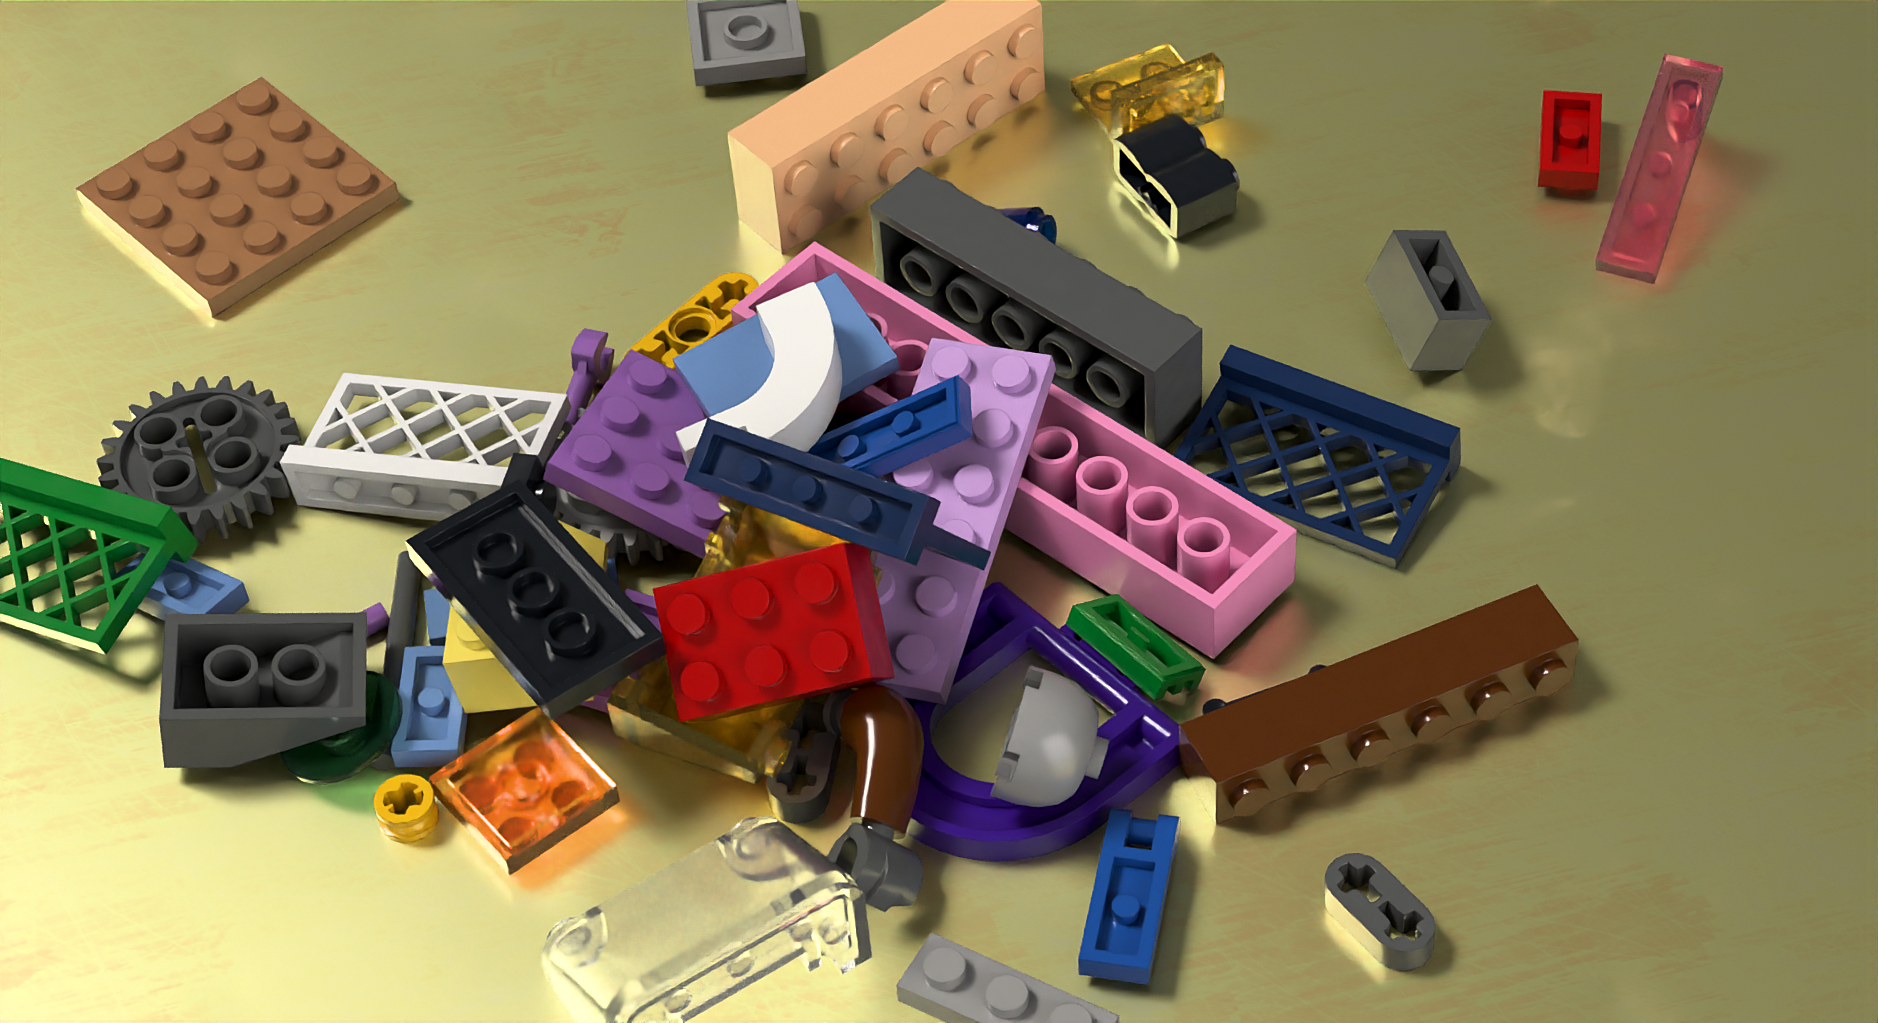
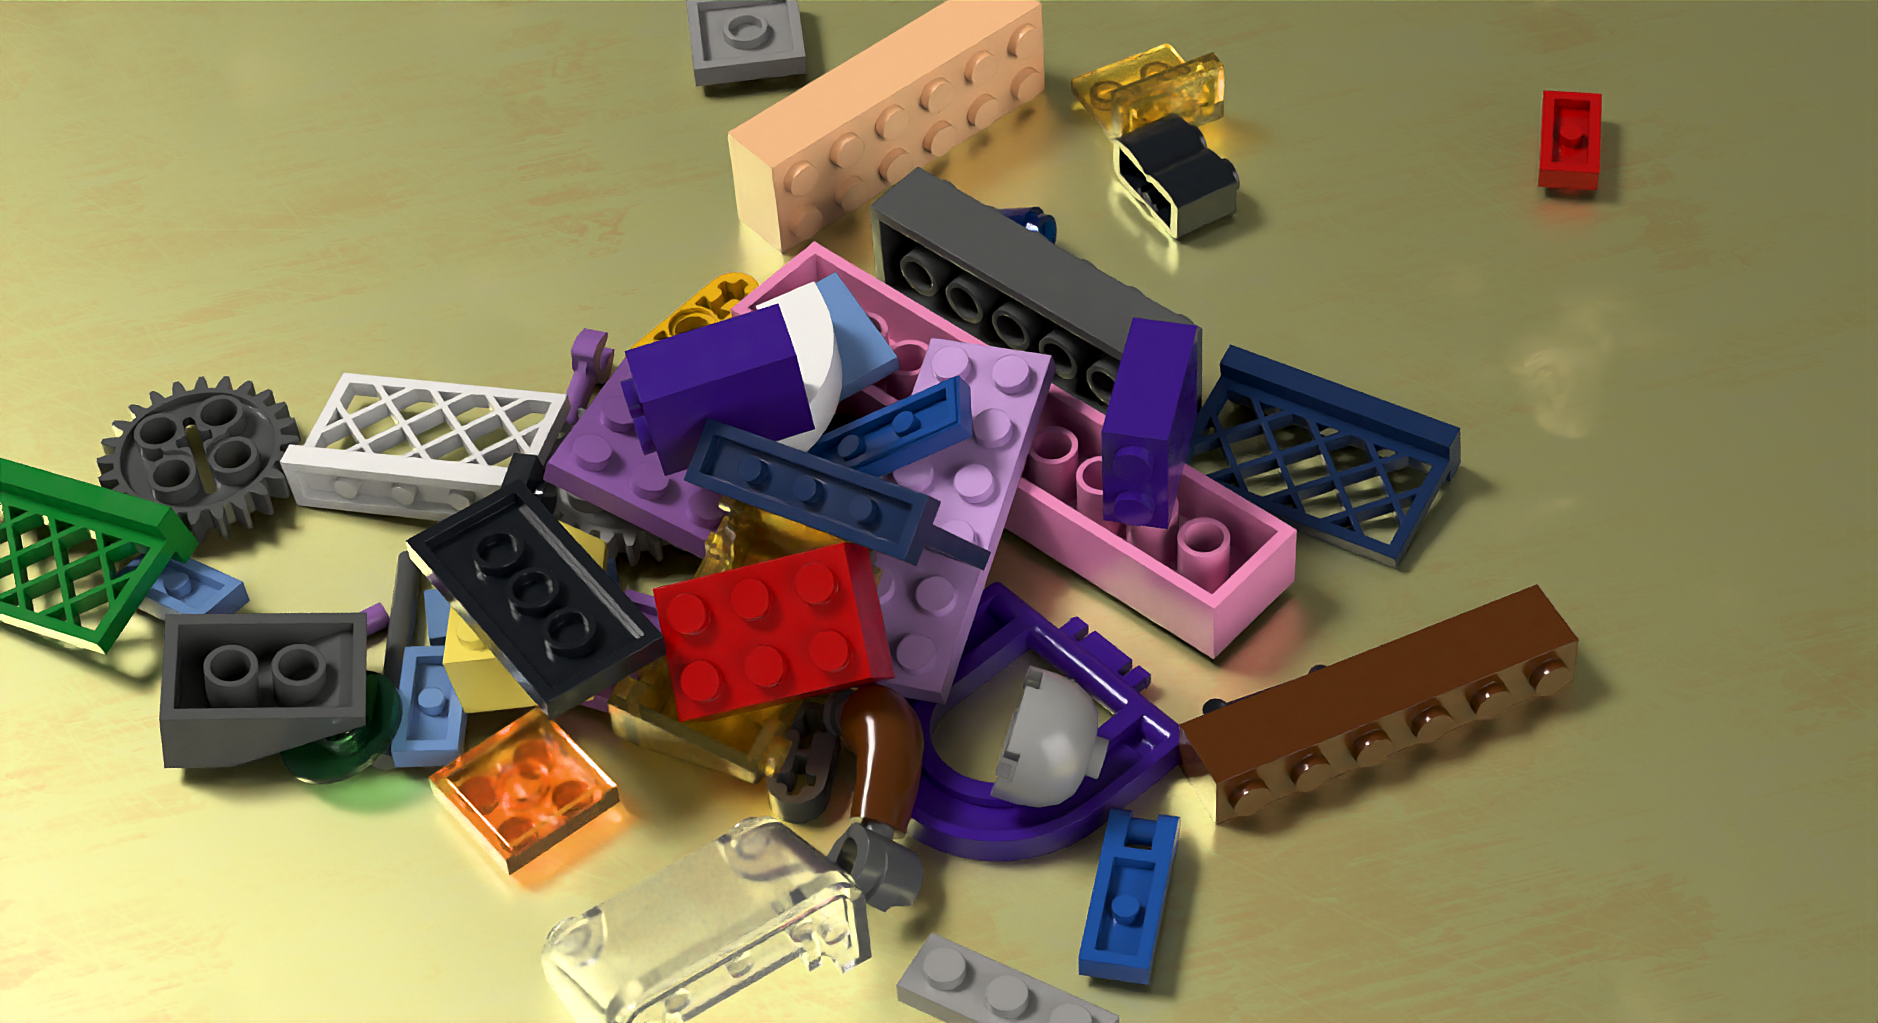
medium nougat plate [76,77,400,318] -> none
yellow bush [373,774,439,843] -> none
green tile [1066,594,1206,700] -> none
dark grey beam [1324,853,1436,971] -> none
dark grey brick [1365,230,1492,371] -> none
clear pink piece [1595,54,1723,284] -> none
none -> dark purple brick [620,303,815,476]
none -> dark purple brick [1101,317,1198,529]

